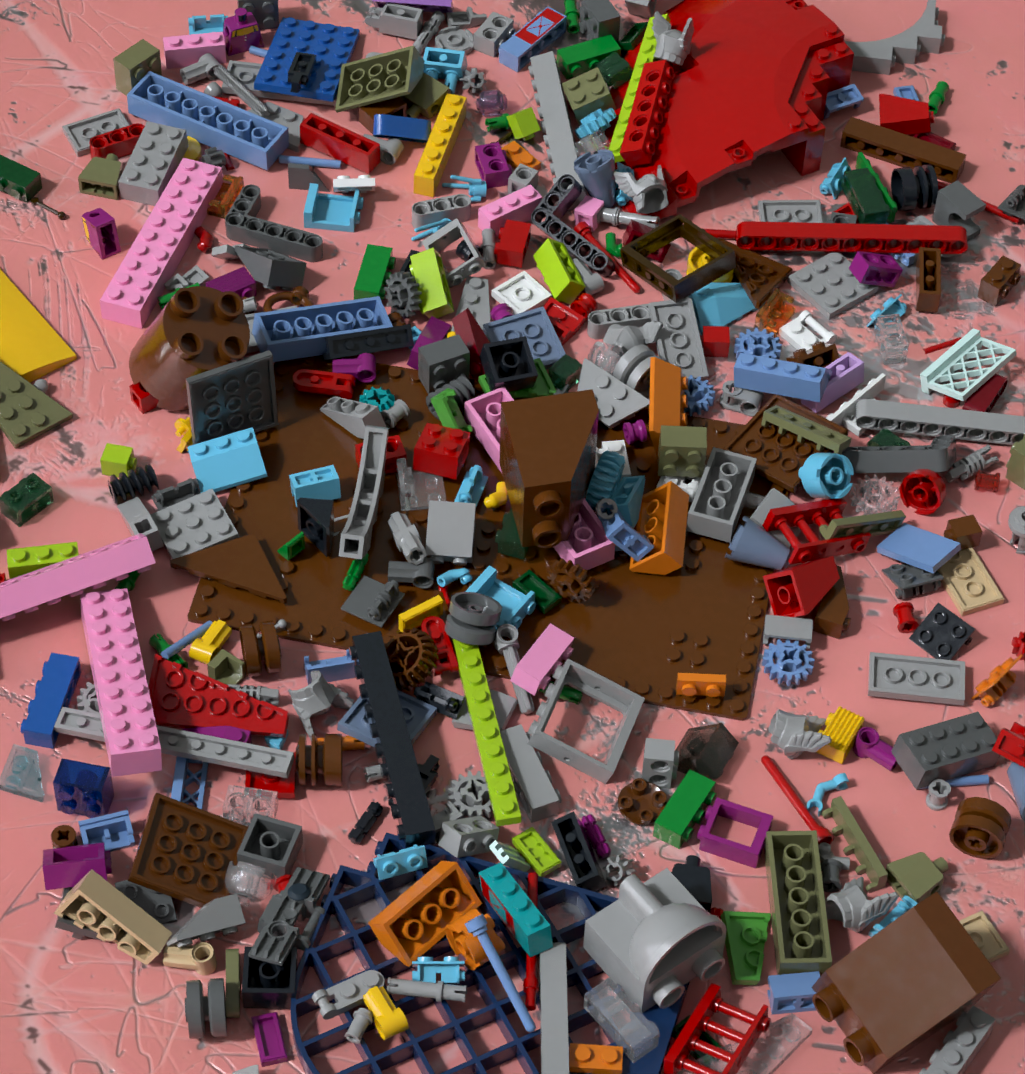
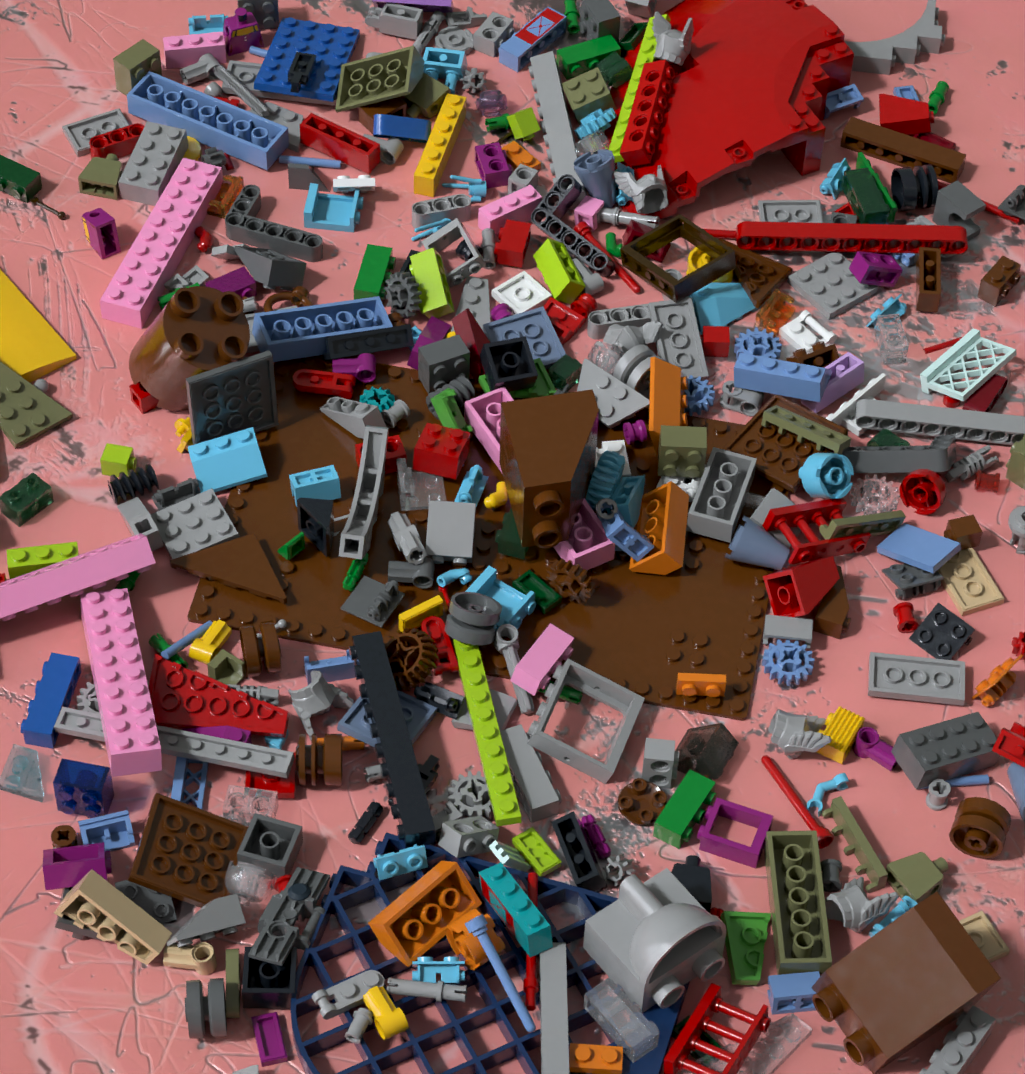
light grey arm [818,843,850,870] -> none

